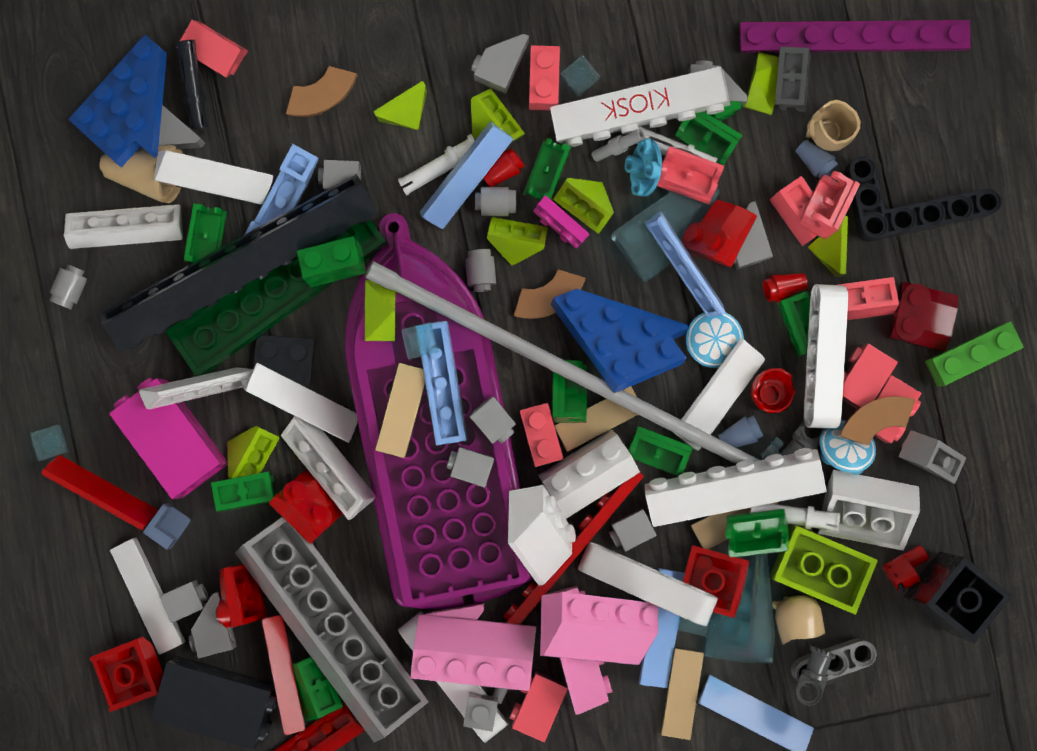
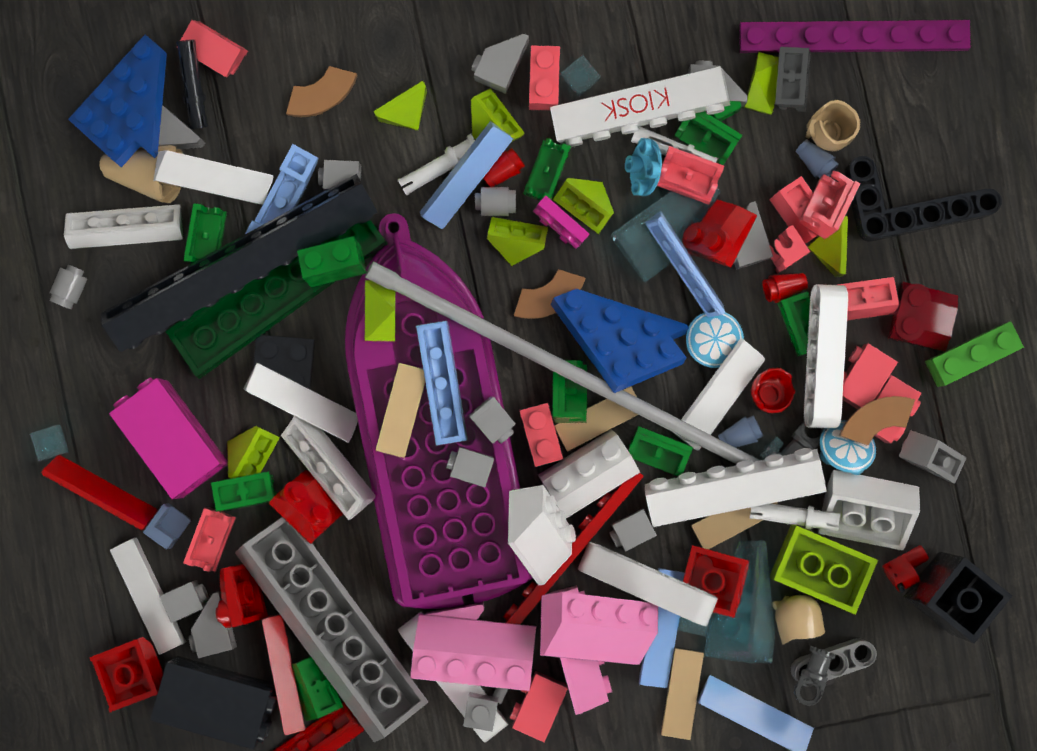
white slope [139,367,253,410] -> none
clear light blue plate [401,322,439,359] -> none
light grey brick [465,249,496,292] -> none
light grey bar [592,129,645,162] -> none
green hinge [725,508,790,557] -> none
none -> coral hinge [183,507,236,572]
none -> coral hinge [770,225,810,274]

